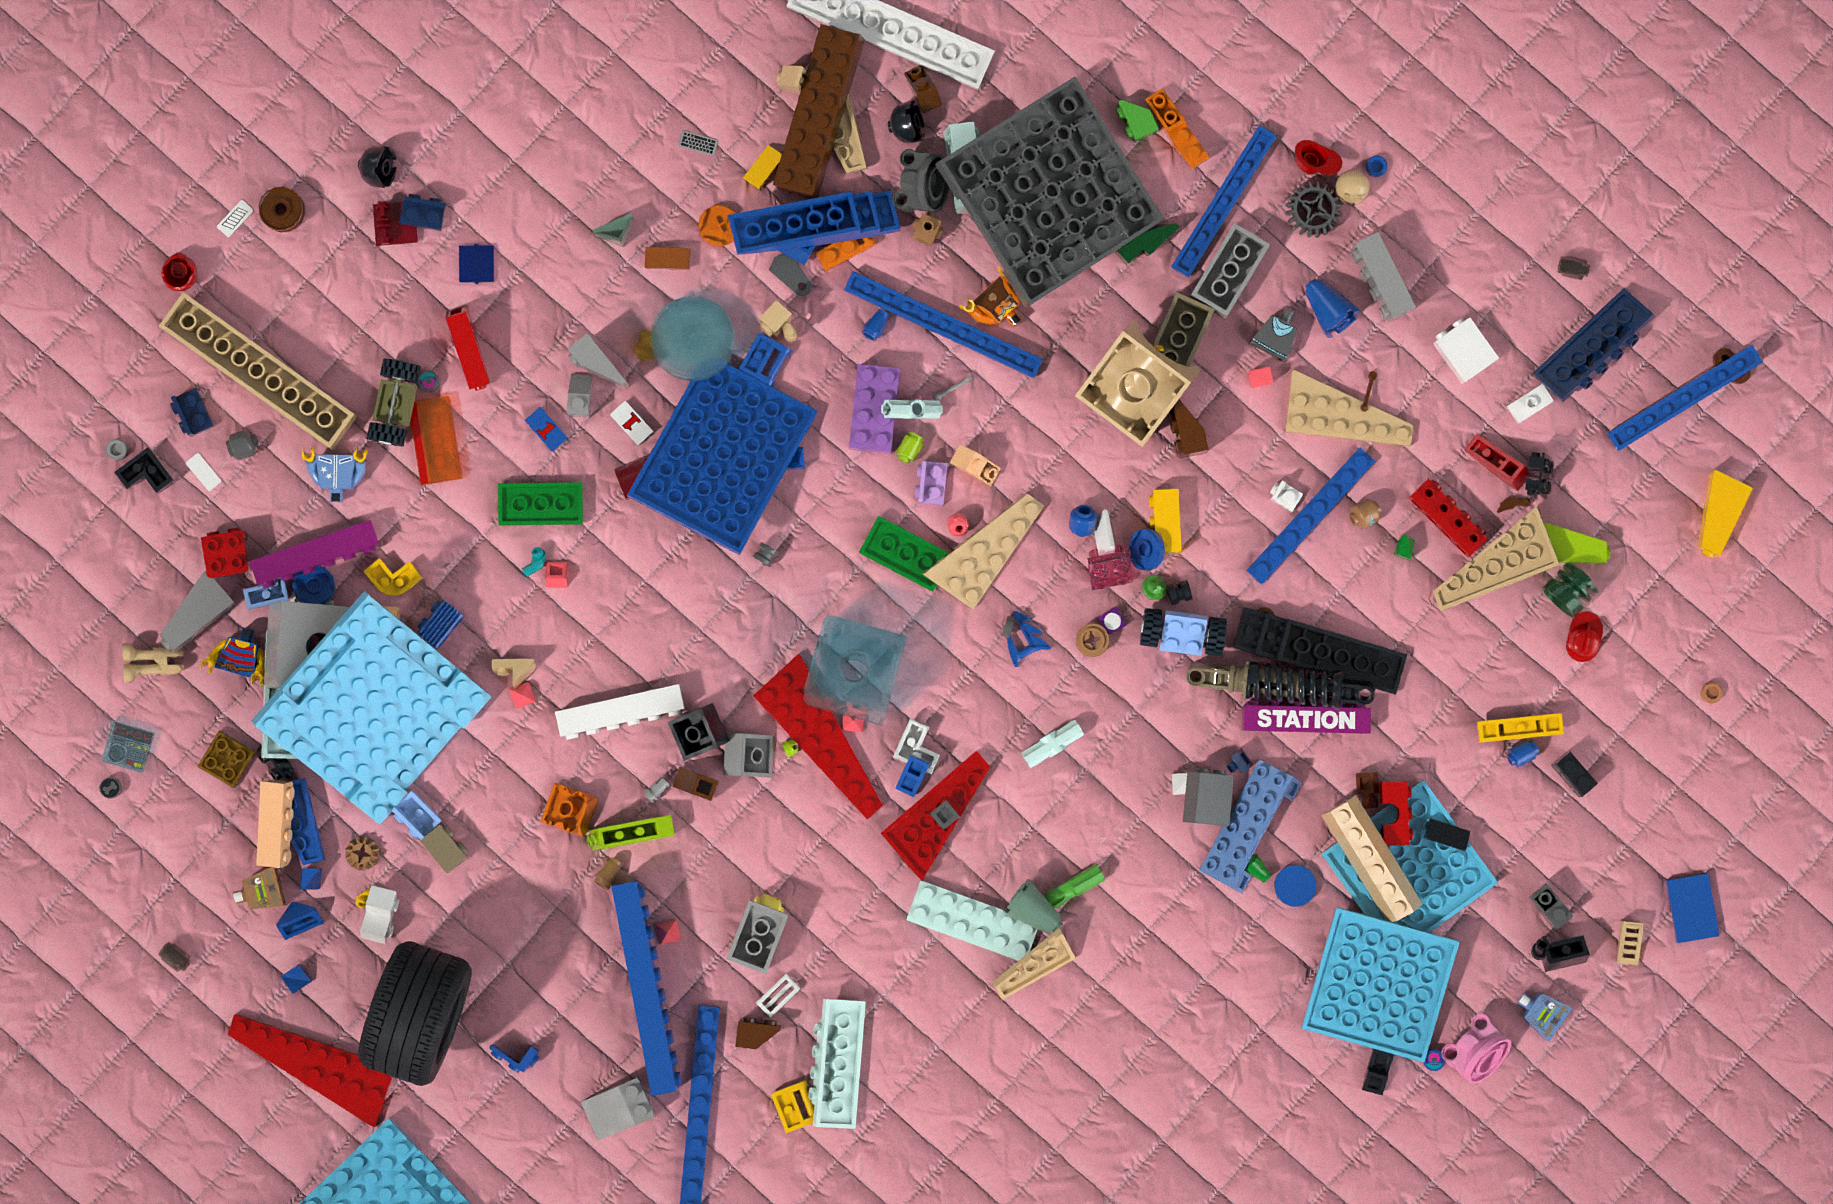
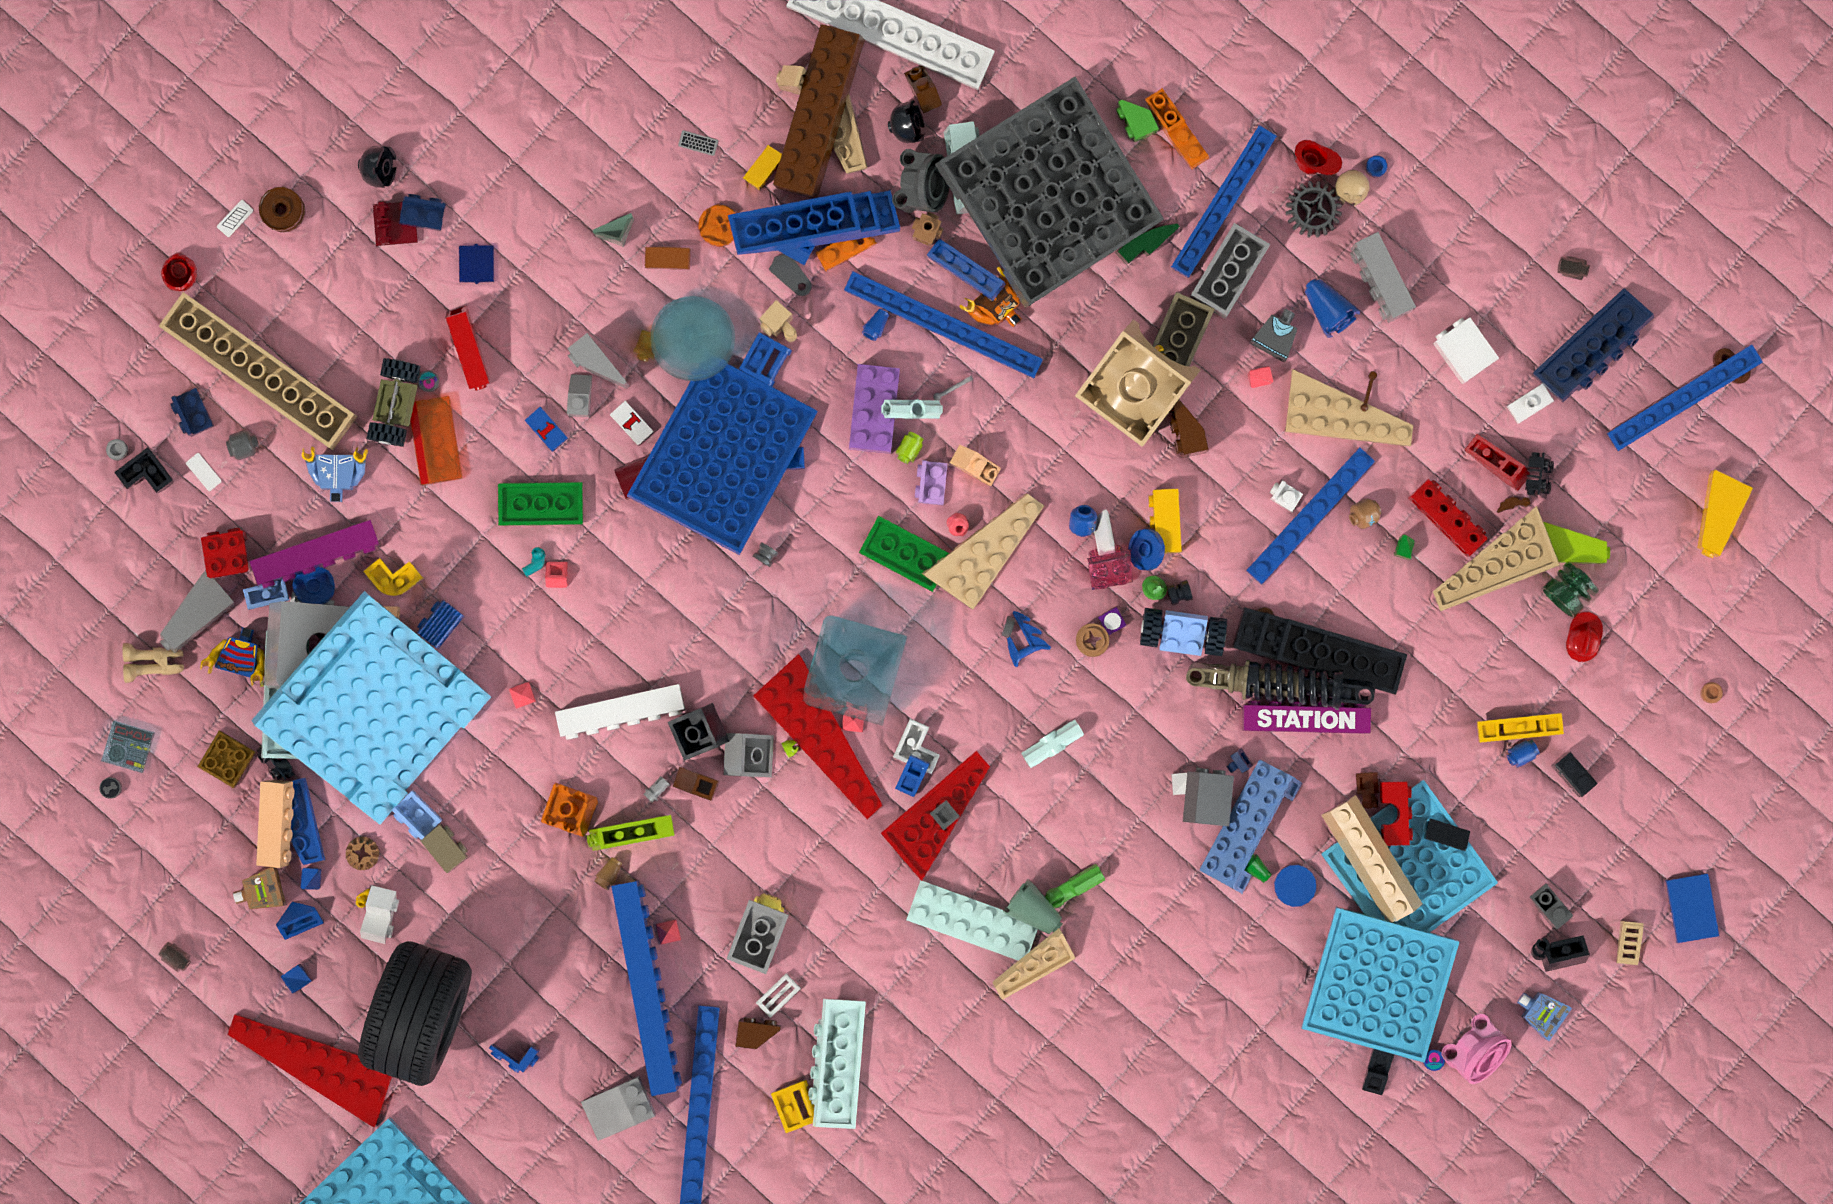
tan slope [492,659,536,689] -> none
none -> blue plate [927,239,1006,301]

